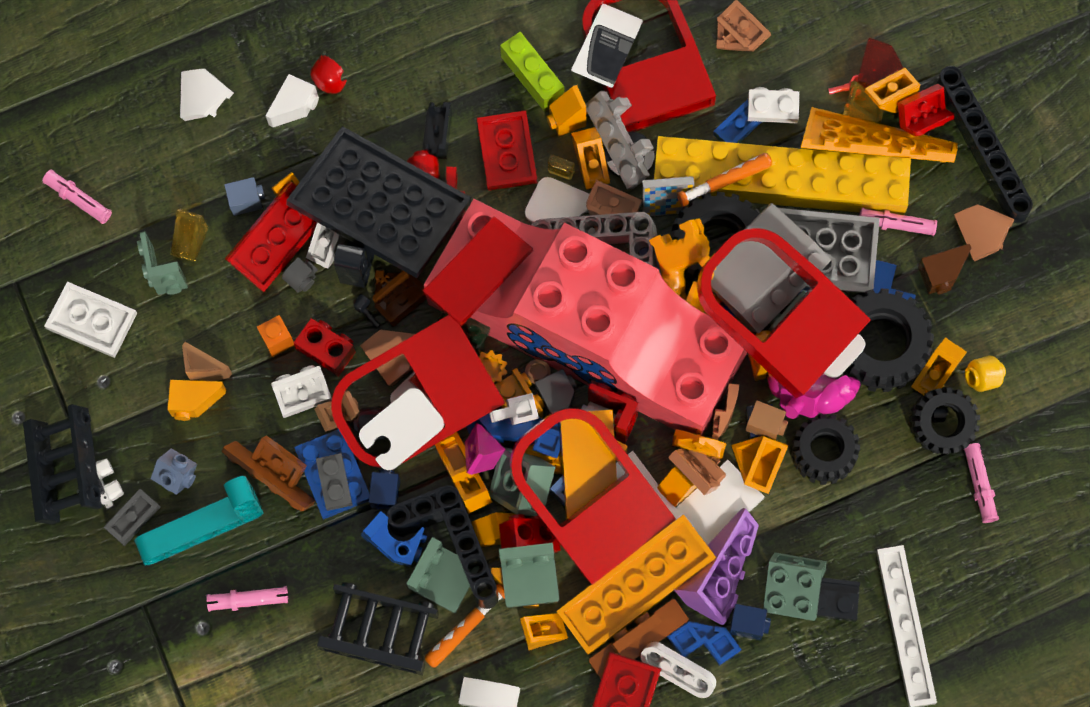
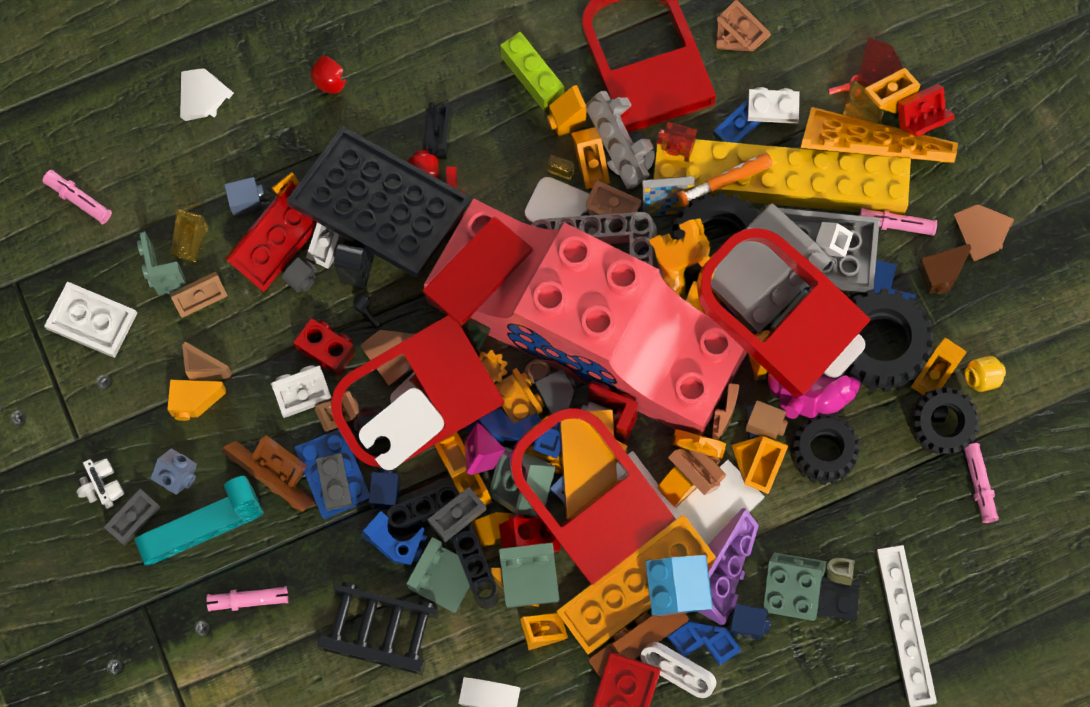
black fence [23,404,102,525] -> none
orange brick [257,315,295,357] -> none
white slope [266,74,319,127] -> none
reddish brown slope [373,270,427,327] -> none
orange piece [425,584,505,668] -> none
red plate [477,111,538,191] -> none
white plate [489,393,539,425] -> none
sticker [571,4,643,88] -> none
black beam [937,66,1033,224] -> none
none -> medium nougat plate [169,272,228,318]
none -> dark grey plate [428,487,487,542]
none -> slope [646,555,713,616]
none -> clear red brick [657,122,697,162]
none -> white plate [816,222,853,257]
none -> olive tile [826,558,855,585]

